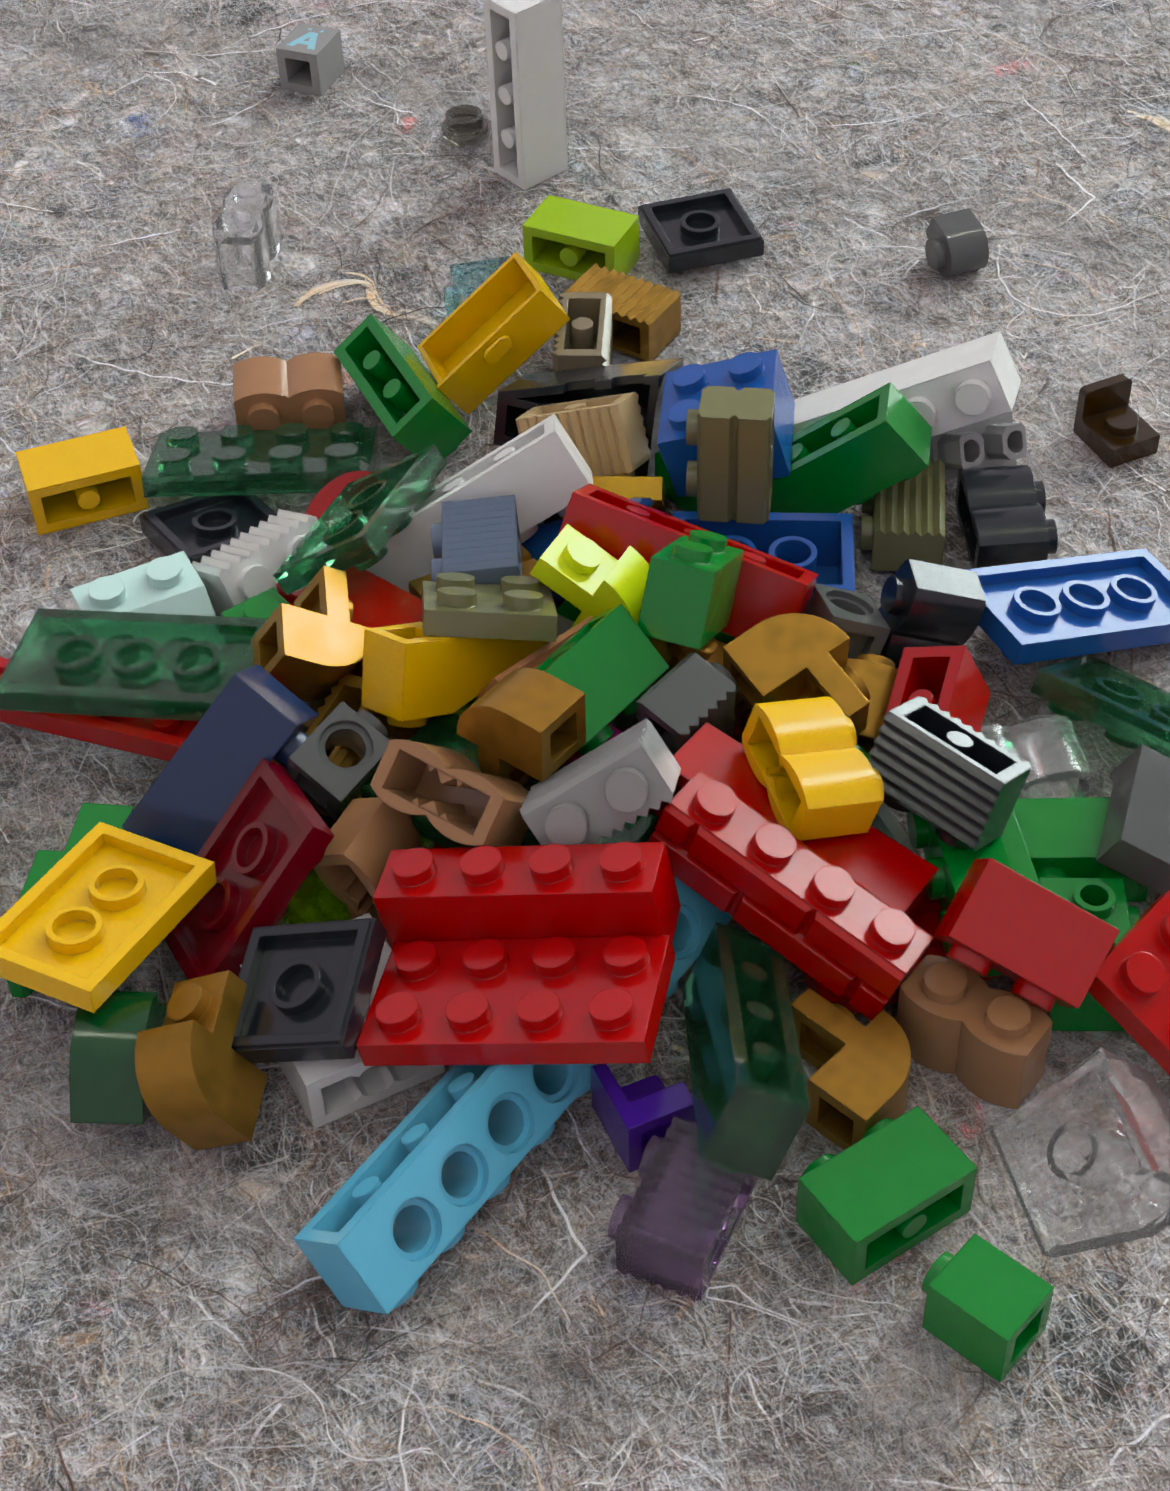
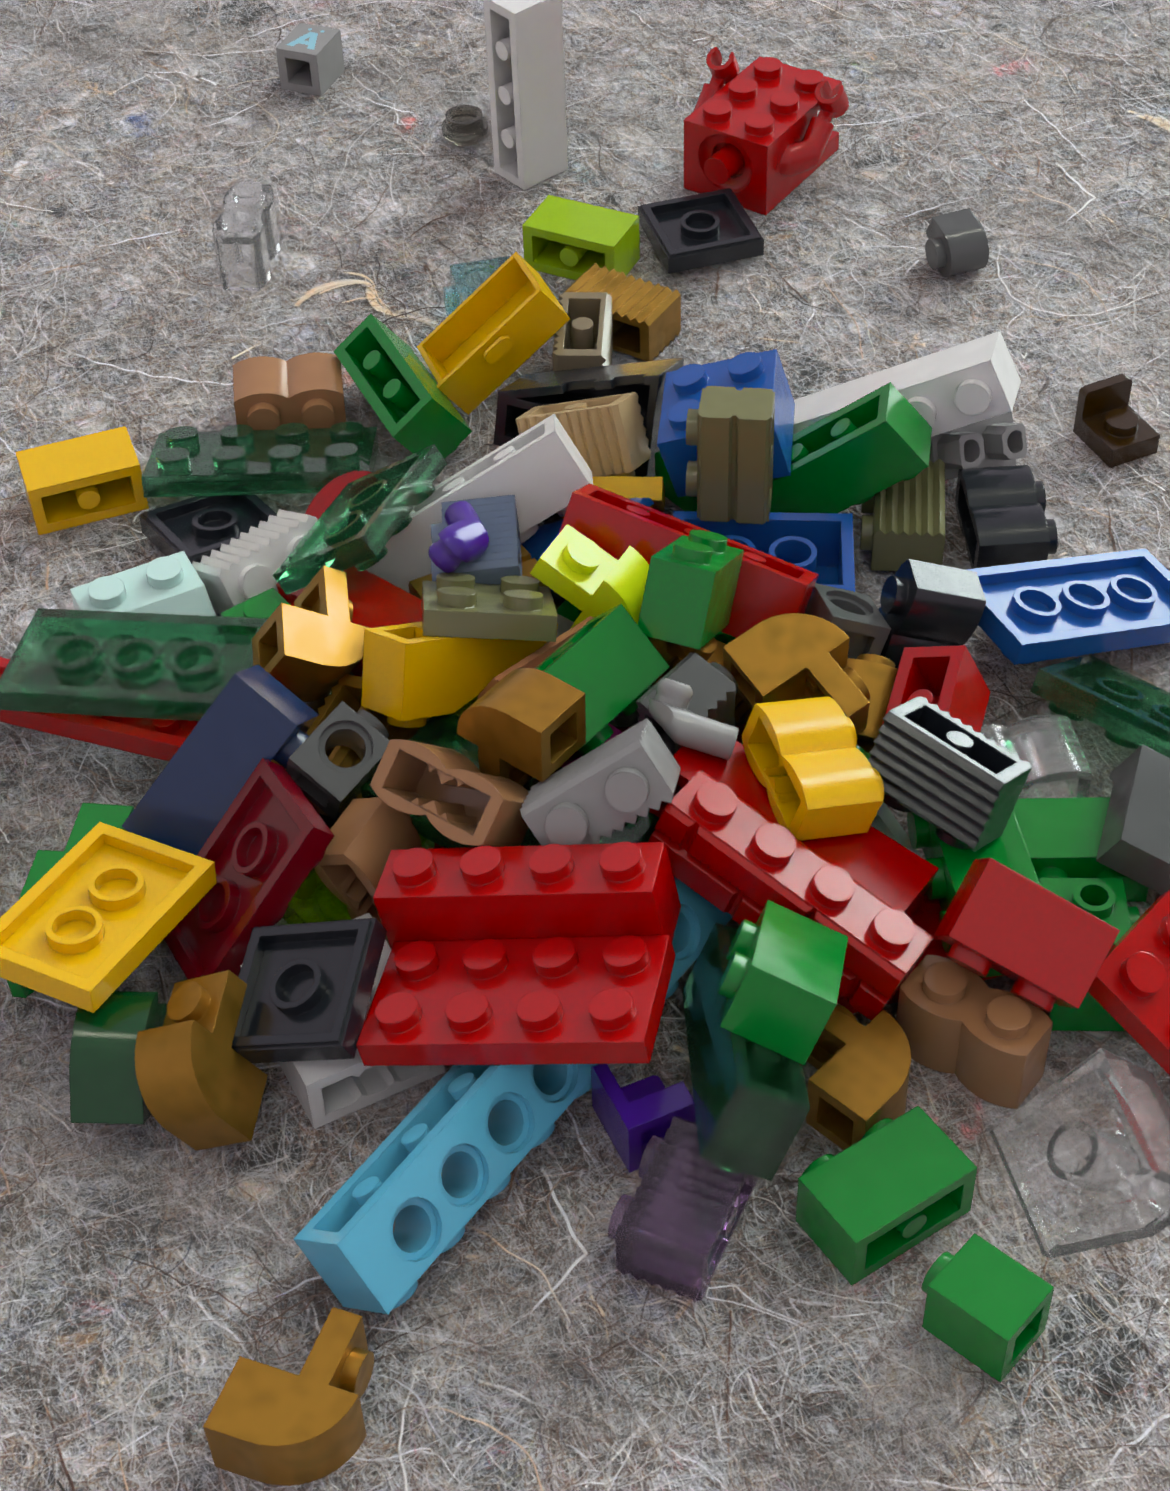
none -> pearl gold brick [203,1307,374,1486]
none -> dark purple arm [428,501,489,573]
none -> light grey arm [649,677,739,761]
none -> red torso [684,47,849,216]
none -> green brick [717,900,848,1065]

